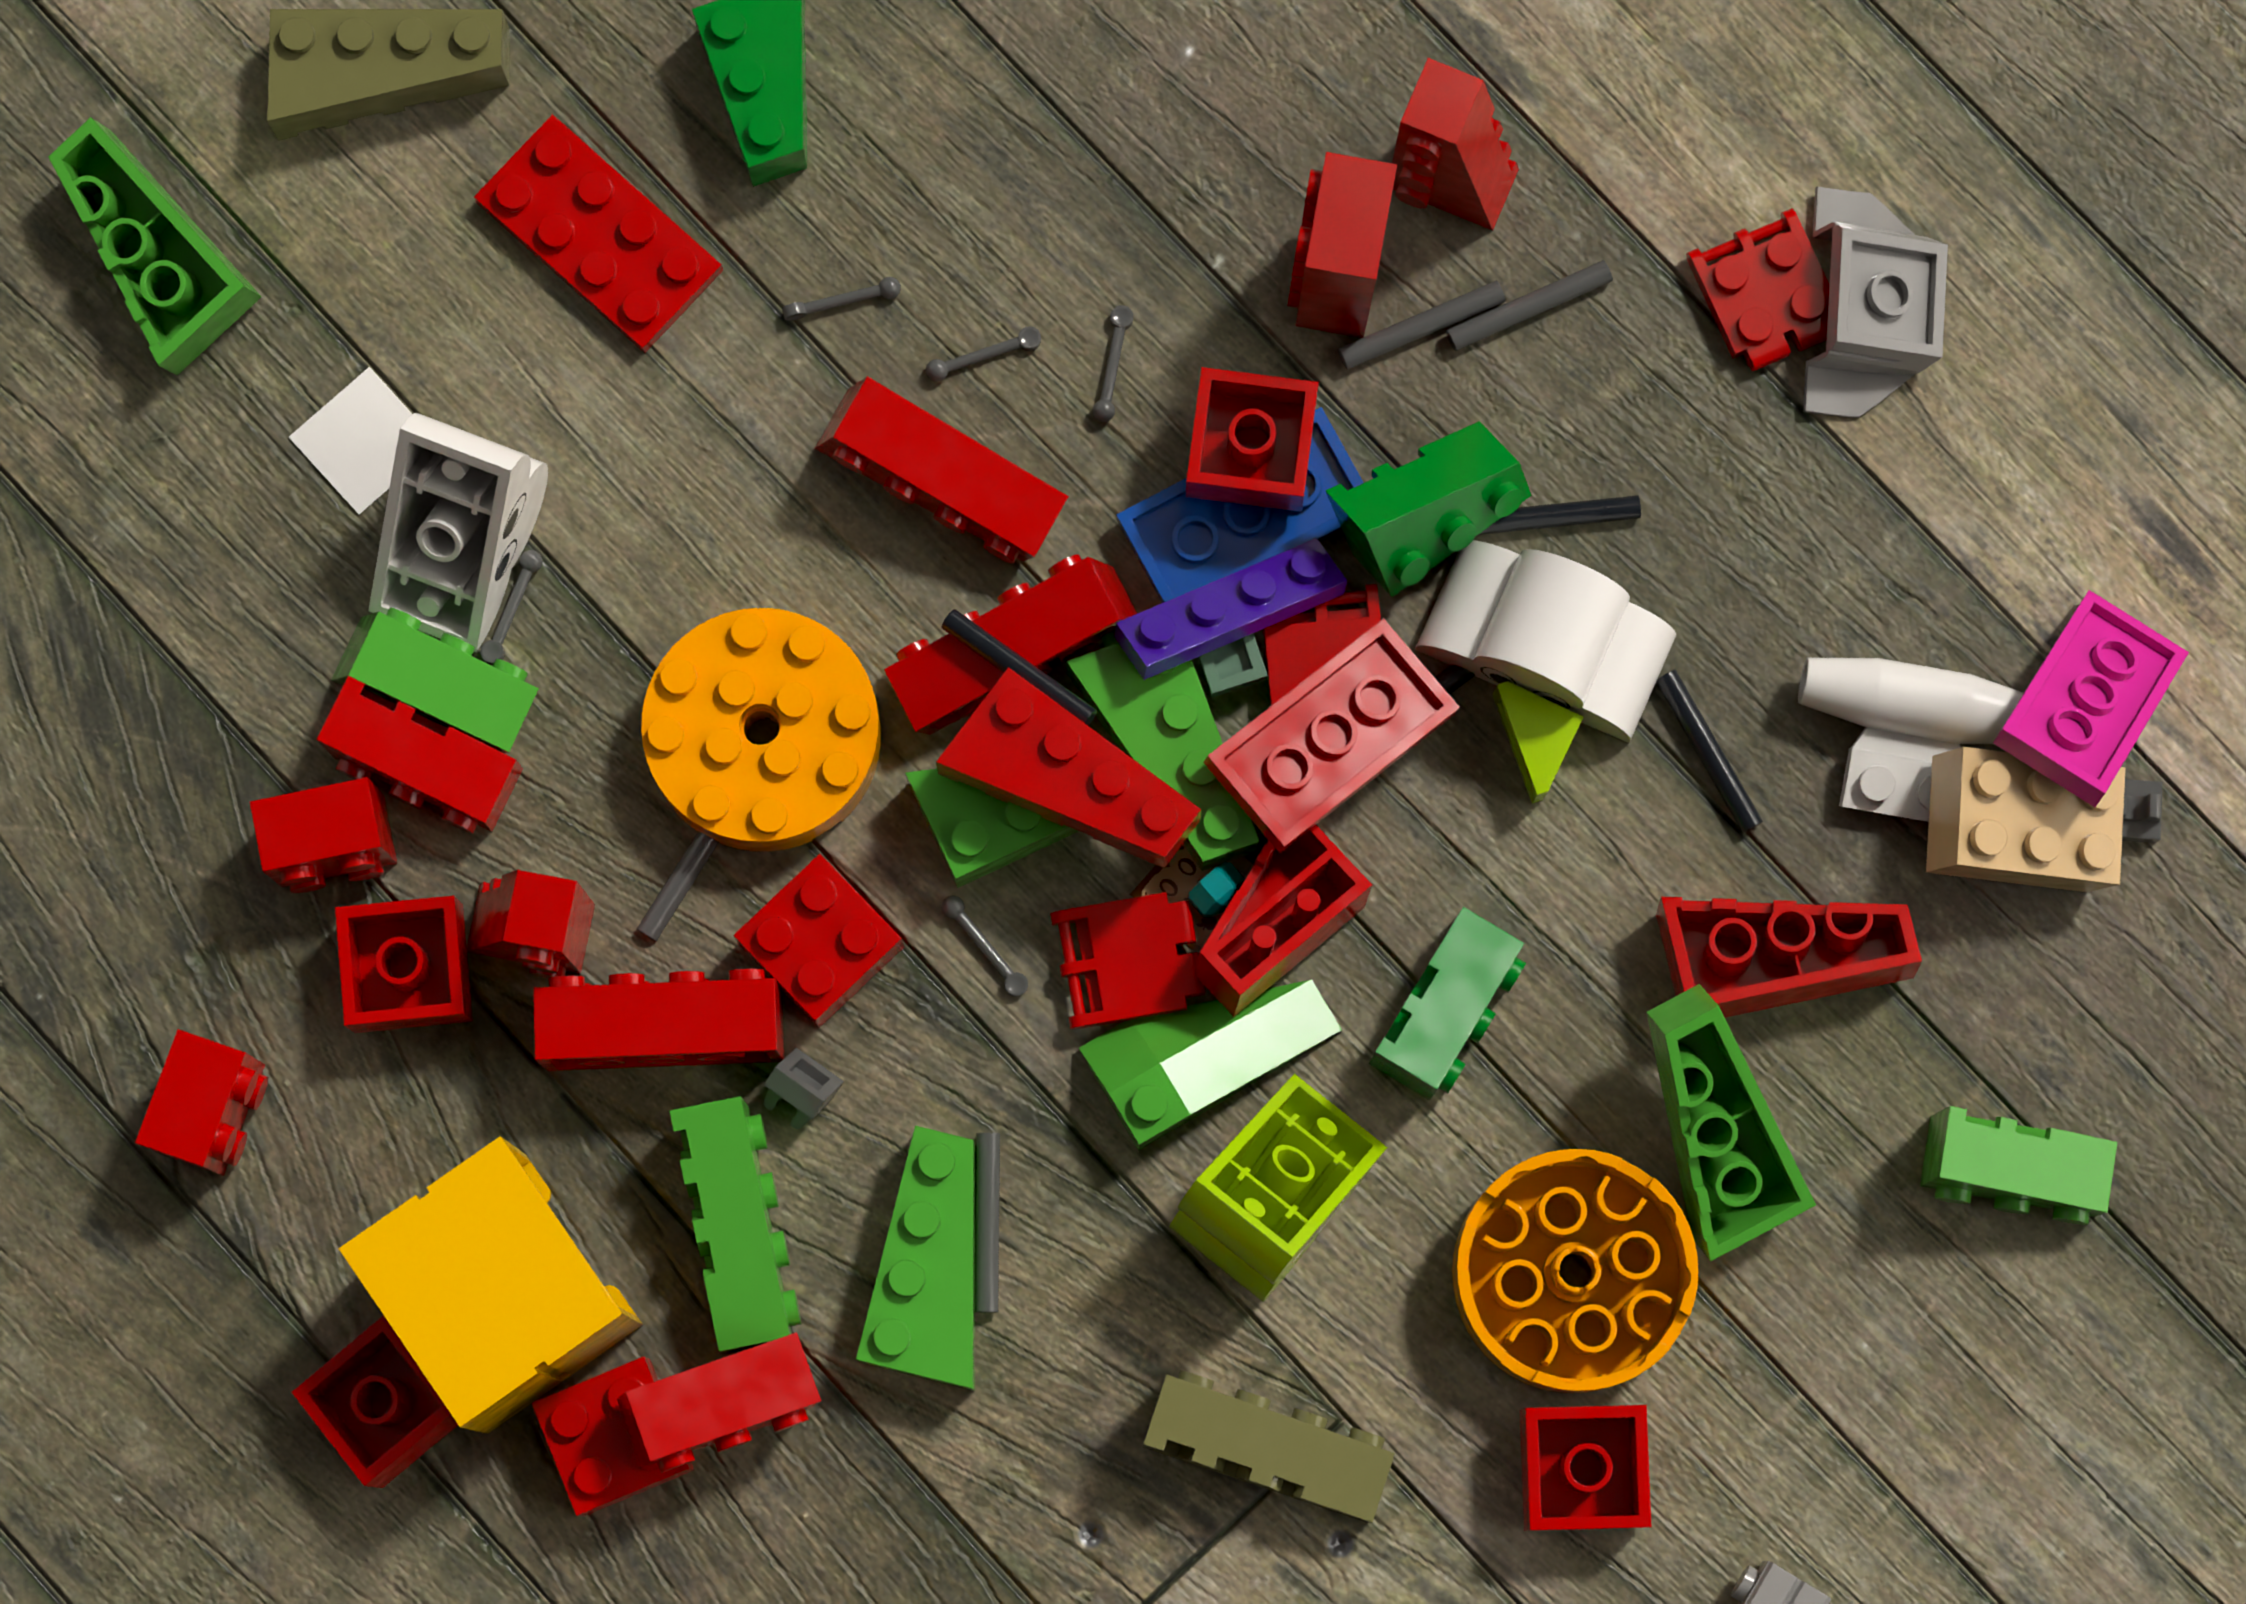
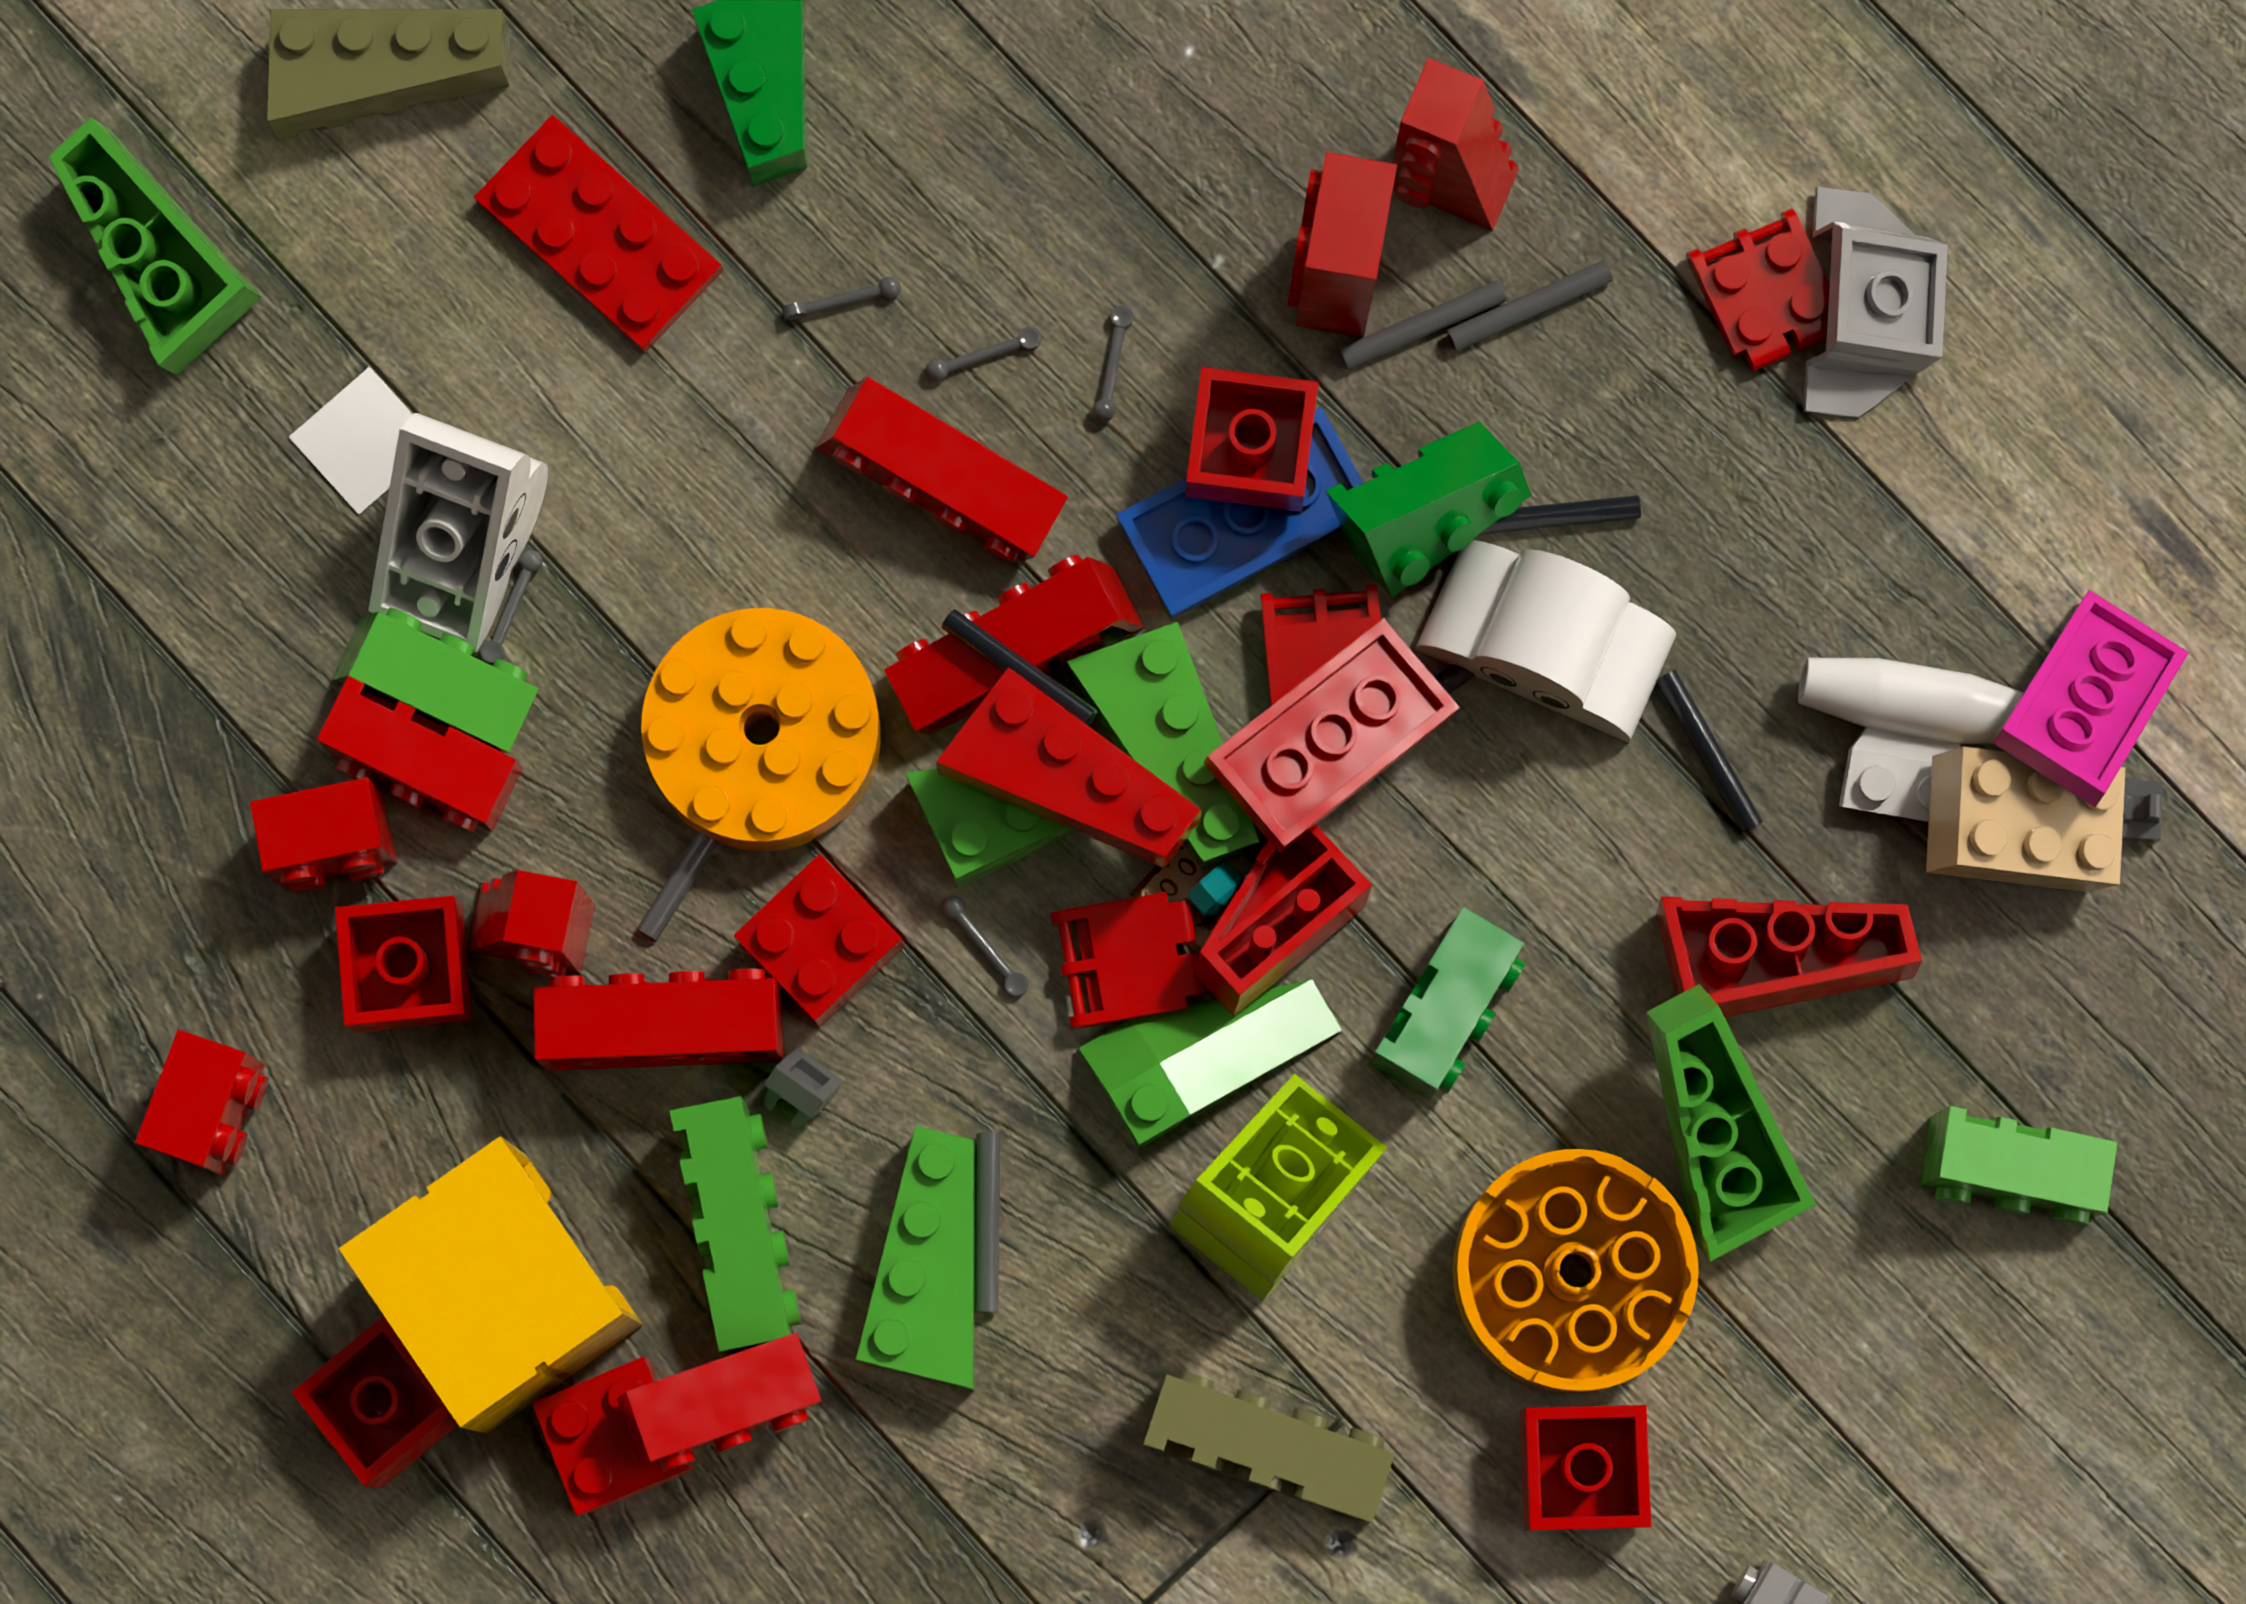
dark purple plate [1114,538,1347,680] -> none
sand green tile [1198,633,1268,698] -> none
lime slope [1493,681,1583,804] -> none

